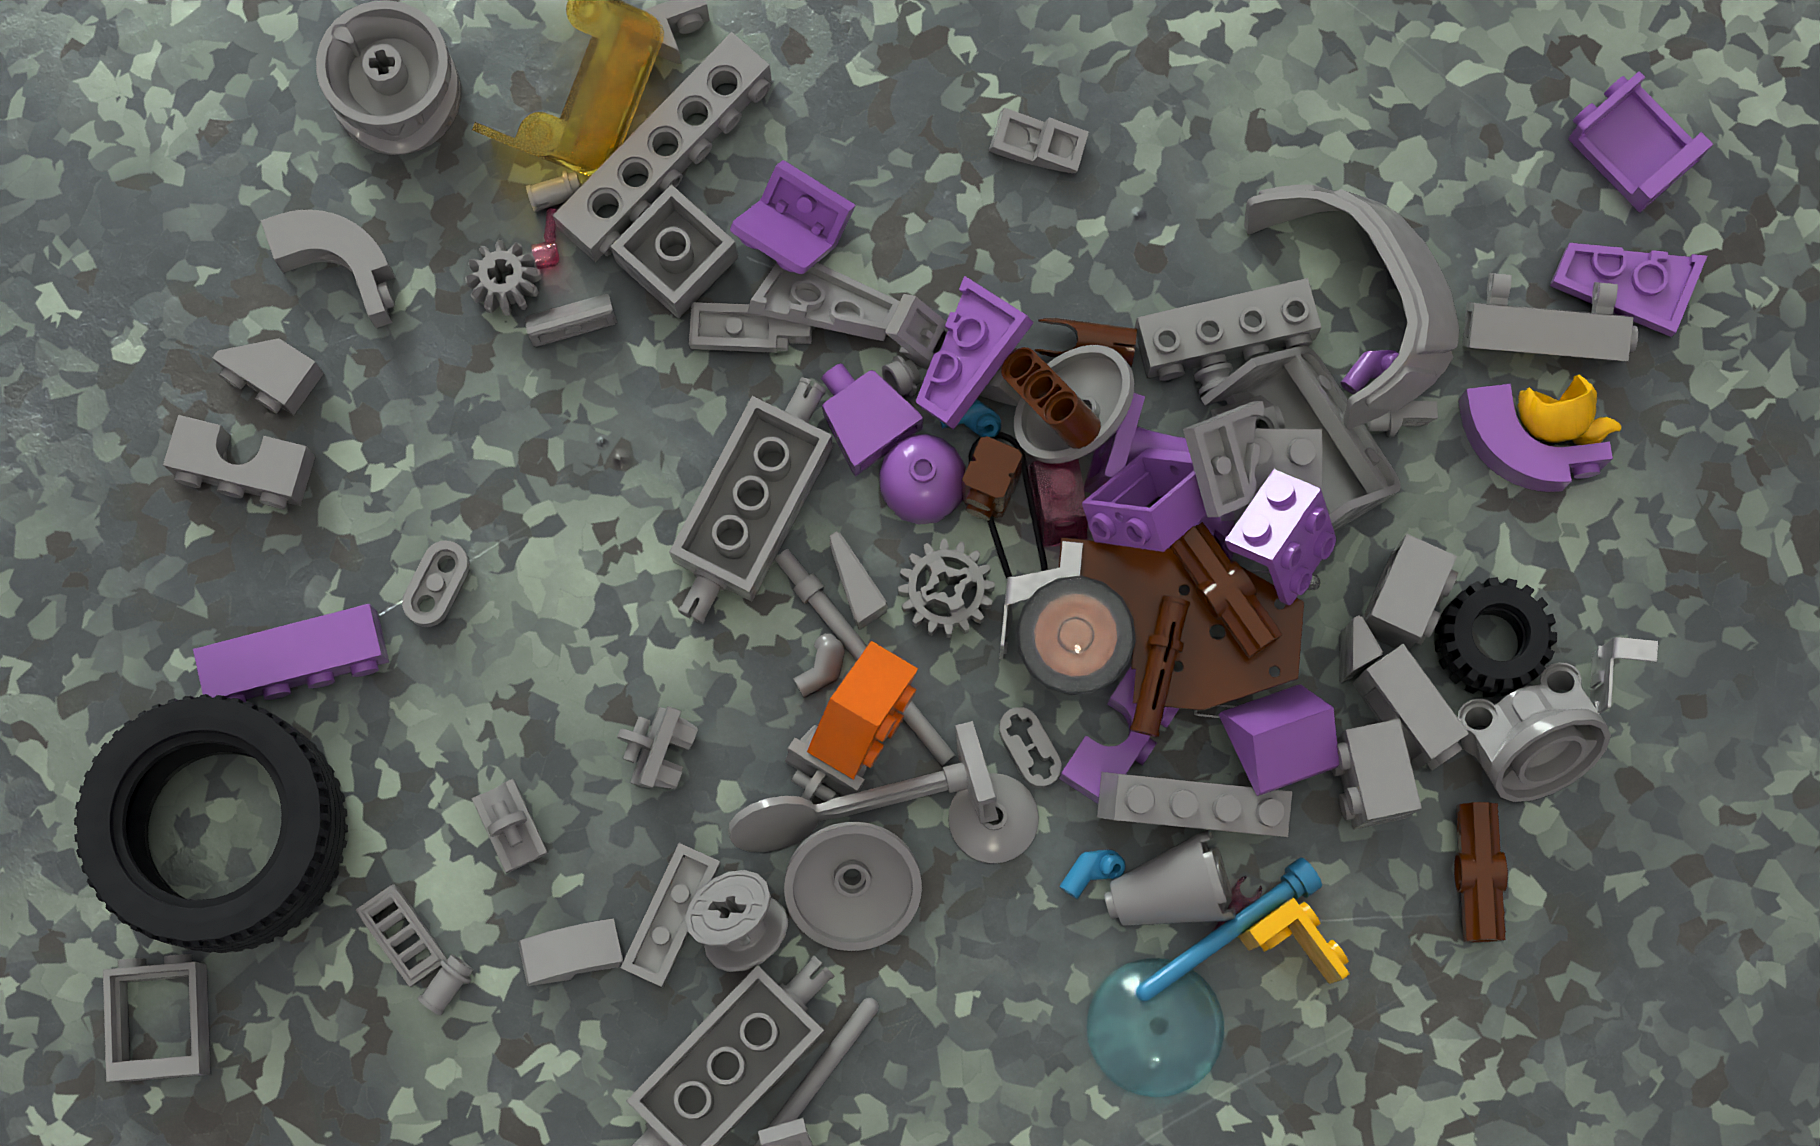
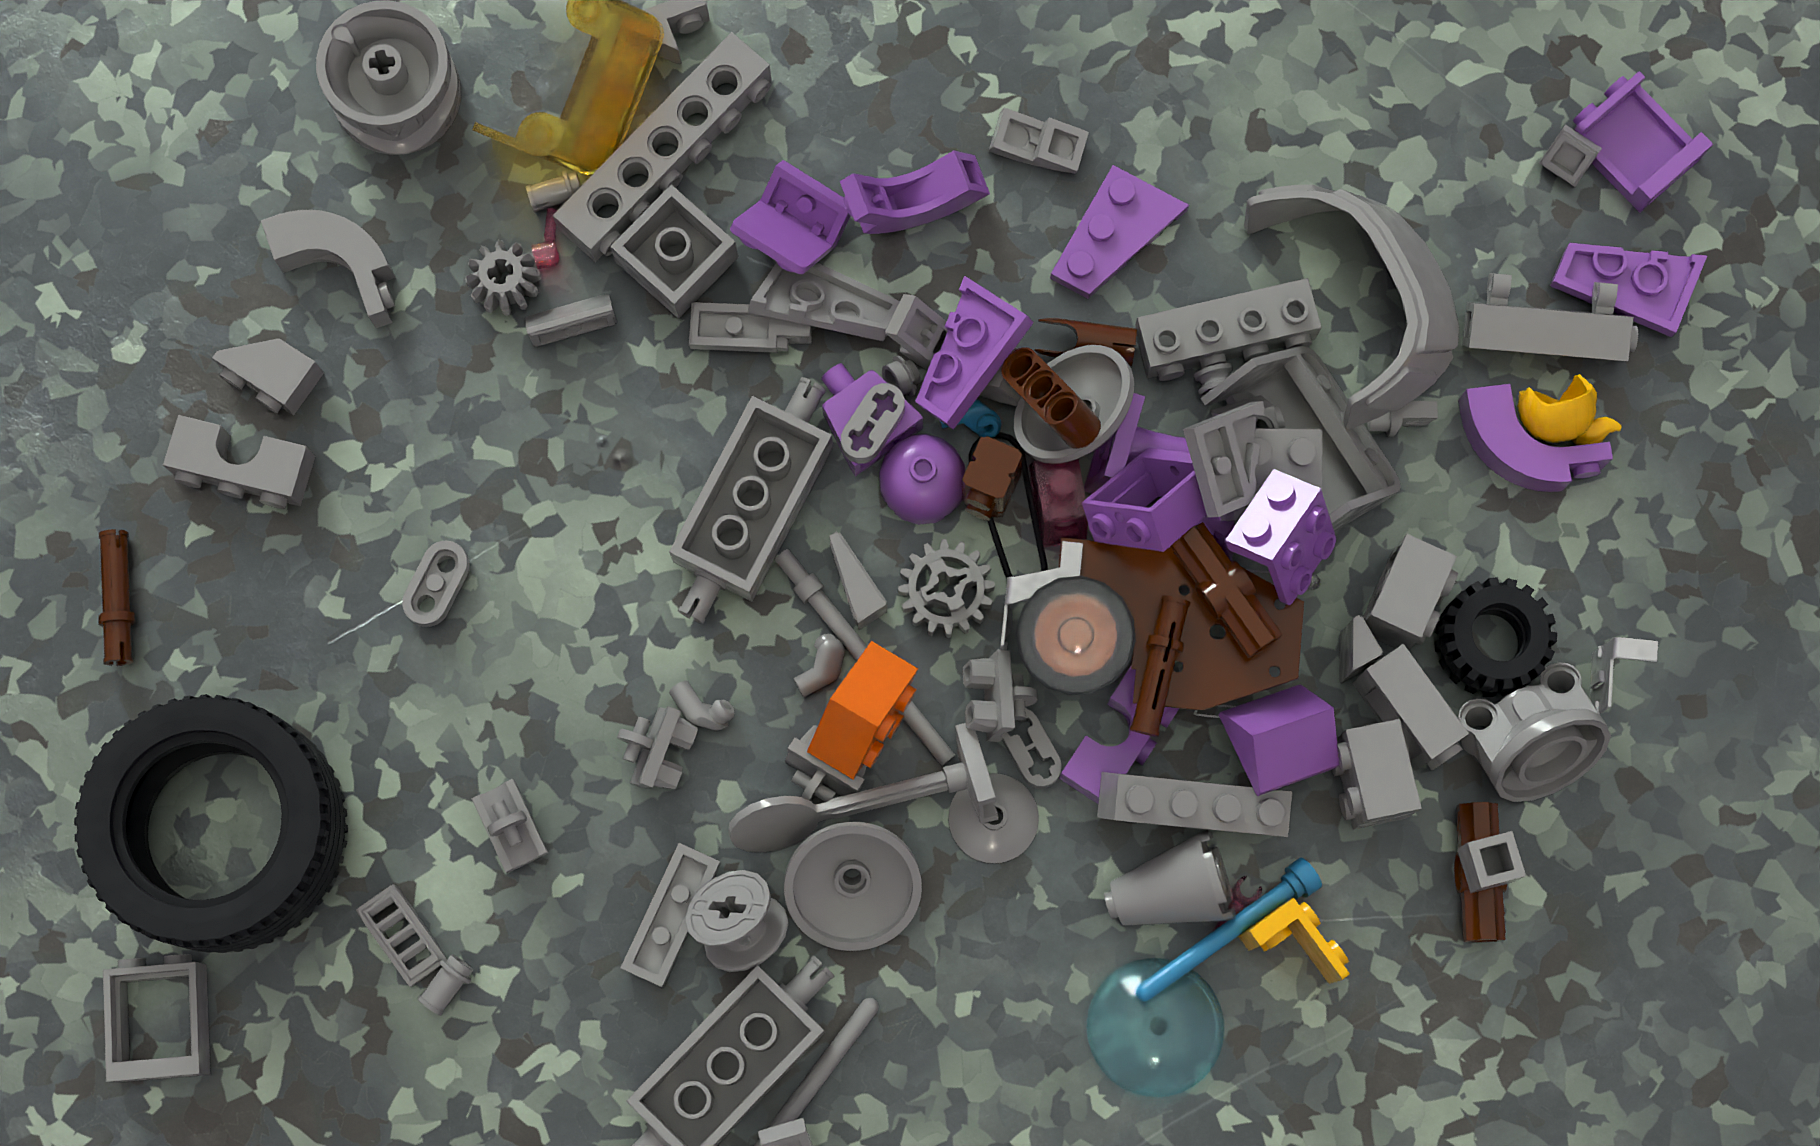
medium lavender brick [193,604,389,702] -> none
light grey slope [518,918,623,986] -> none
dark azure arm [1059,849,1126,899] -> none
medium lavender arm [1340,350,1399,395] -> none
none -> reddish brown pin [98,529,135,666]
none -> light grey arm [669,681,735,731]
none -> medium lavender arch [840,150,990,234]
none -> light grey beam [841,383,905,464]
none -> light grey hips [963,650,1038,742]
none -> medium lavender wing [1050,165,1189,299]
none -> light grey brick [1457,831,1526,893]
none -> light grey tile [1539,124,1602,187]

